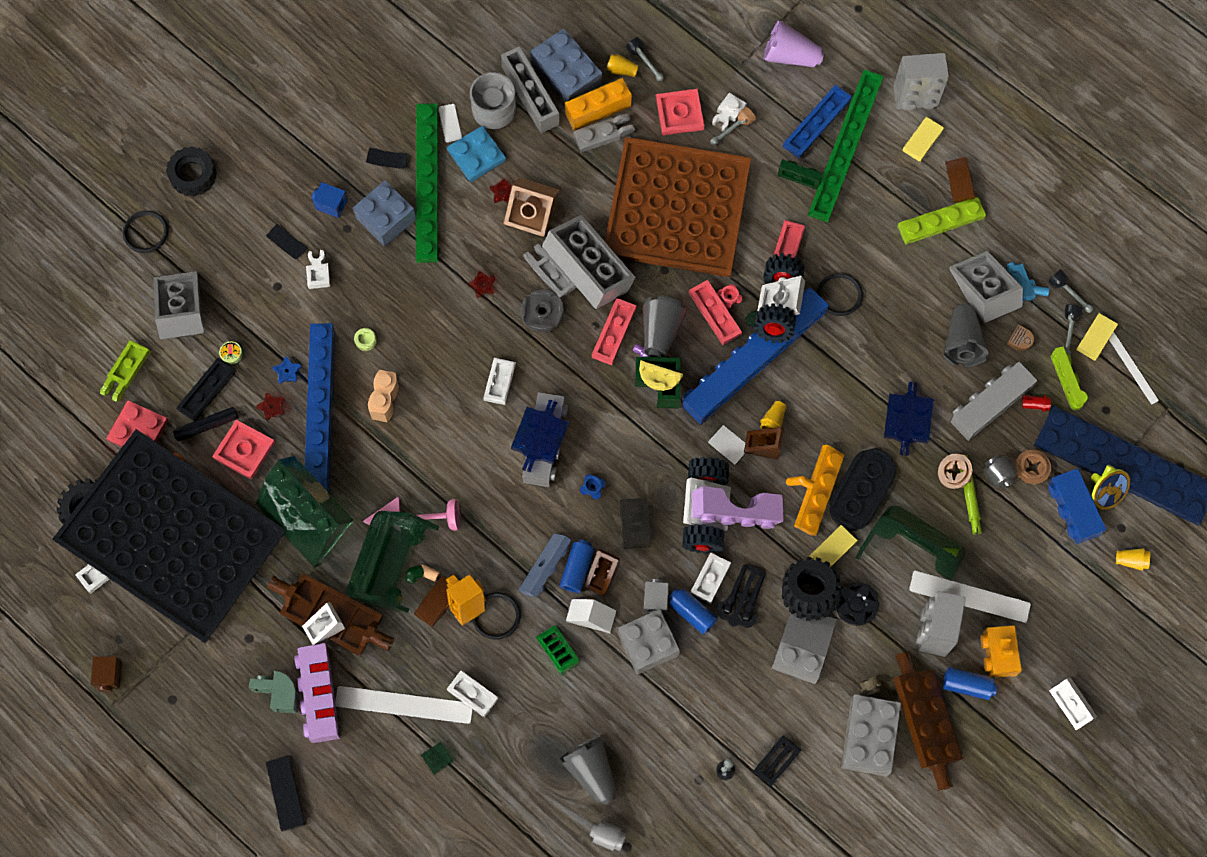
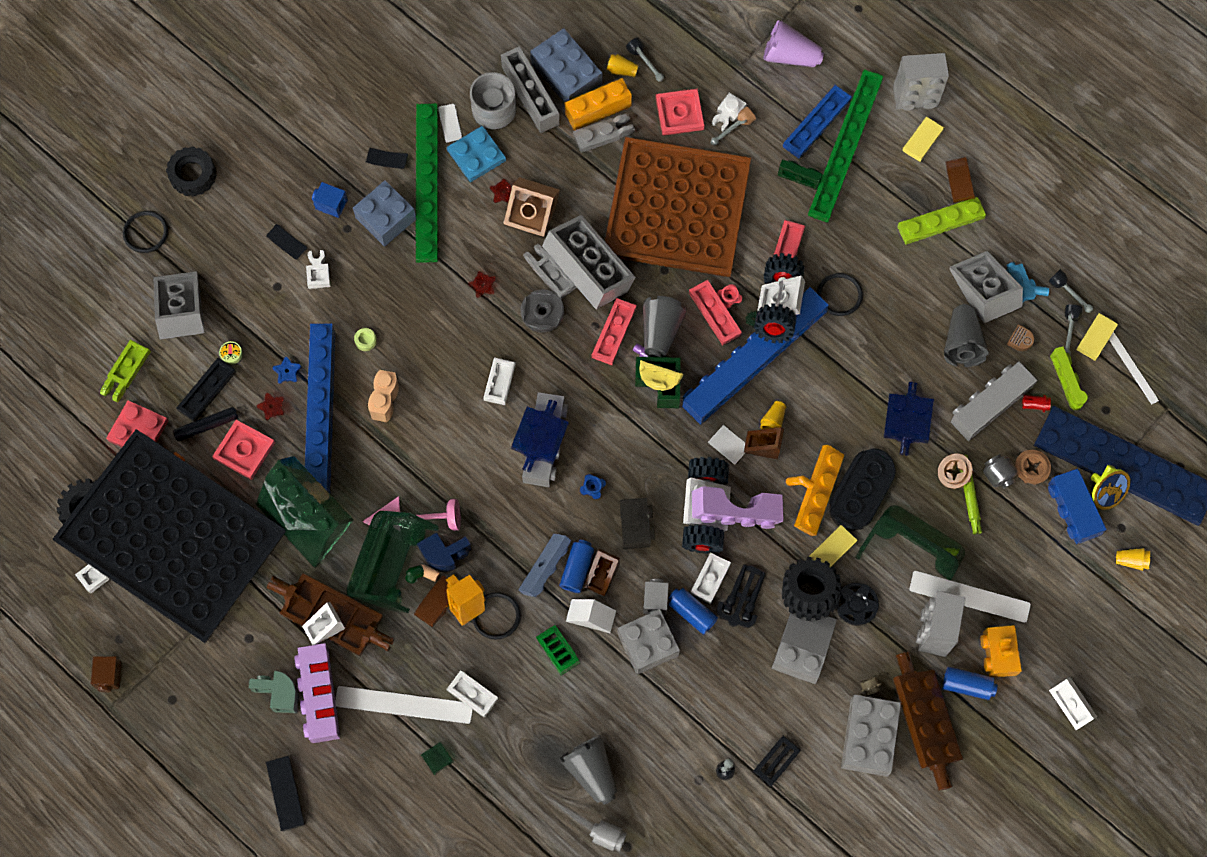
none -> dark blue brick [417,533,472,572]

